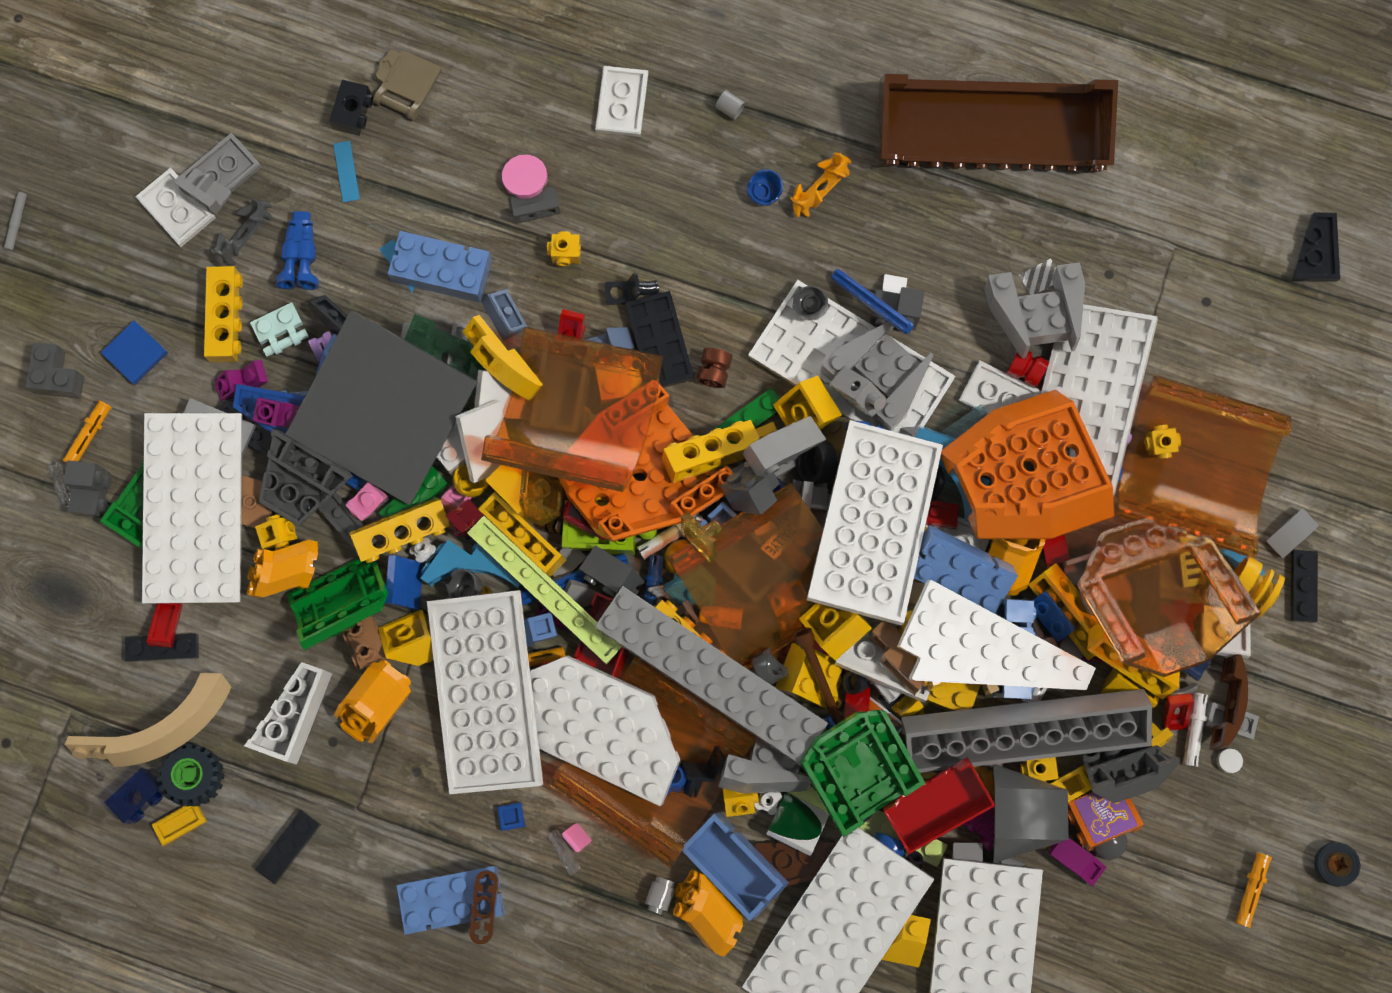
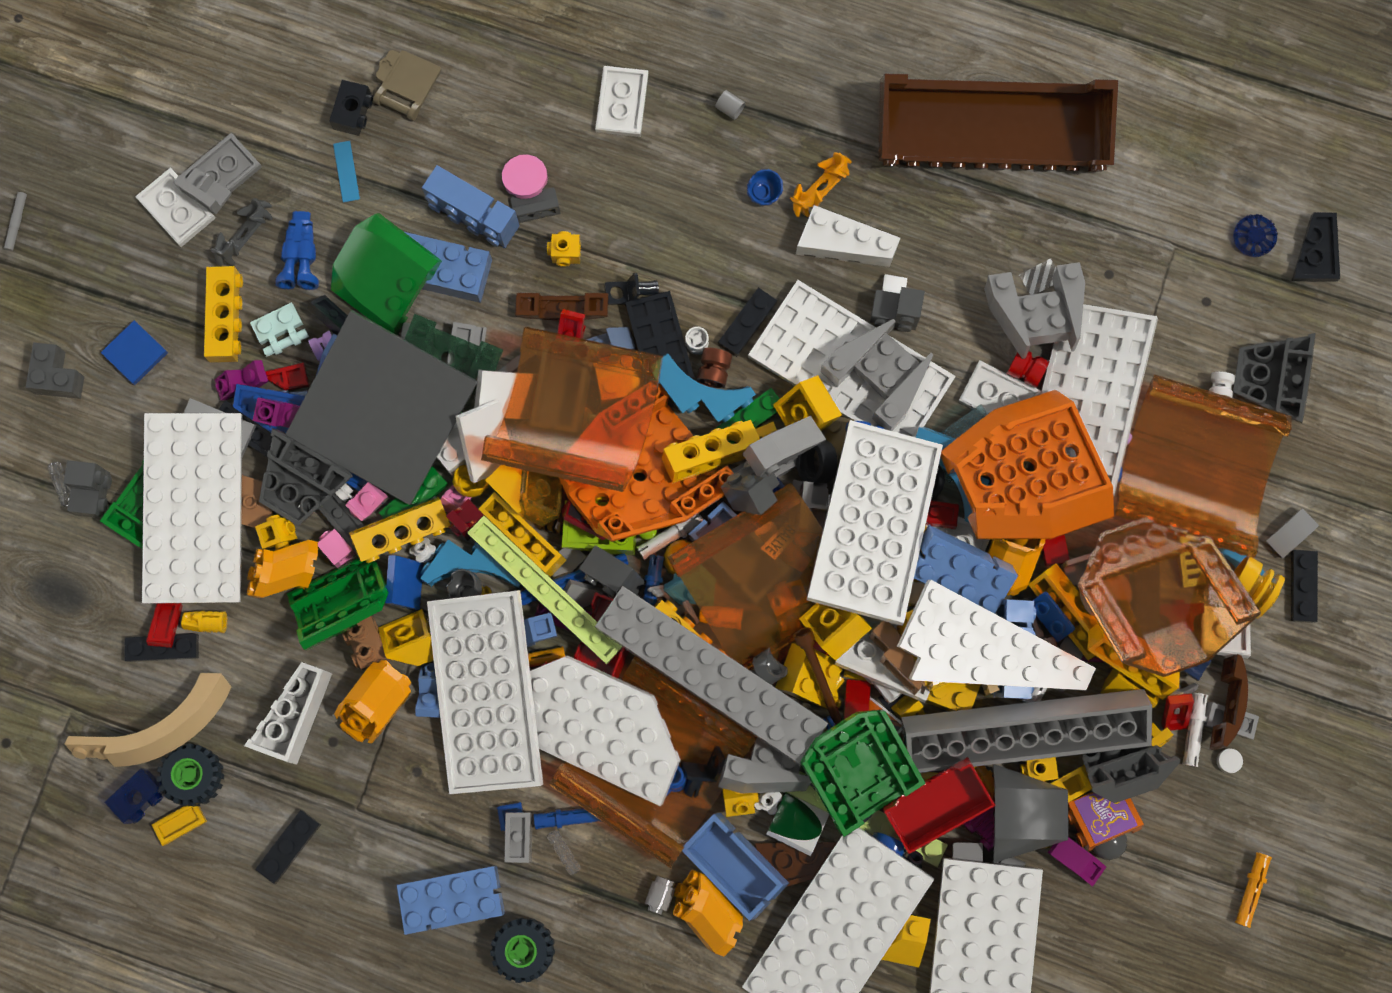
light orange pin [62,400,112,463] -> none
yellow slope [462,315,543,400] -> none
reddish brown beam [469,870,499,944] -> none
sand blue slope [482,289,528,341] -> none
bright pink slope [562,823,592,853] -> none
clear yellow tile [680,512,722,562] -> none
dark grey hair [792,285,828,321] -> none
light grey torso [830,366,886,417] -> none
blue axle [831,269,914,334] -> none
black tile [842,671,869,695] -> none
yellow brick [1144,424,1181,459] -> none
black wheel [1314,842,1361,887] -> none
none -> yellow hinge [181,611,227,633]
none -> red tile [266,363,310,391]
none -> bright pink brick [318,529,356,568]
none -> green wedge [331,213,442,335]
none -> white plate [335,483,353,502]
none -> medium blue slope [415,663,440,718]
none -> medium blue piece [422,165,520,248]
none -> black wheel [490,918,555,983]
none -> light grey panel [504,813,533,863]
none -> reddish brown slope [515,293,609,320]
none -> blue pin [534,805,608,830]
none -> dark azure arch [649,353,756,422]
none -> white wheel [685,327,709,355]
none -> black plate [718,287,777,357]
none -> white wedge [796,205,900,267]
none -> white wheel [1208,372,1235,401]
none -> clear blue wheel [1233,214,1278,257]
none -> dark grey wedge [1233,333,1316,423]

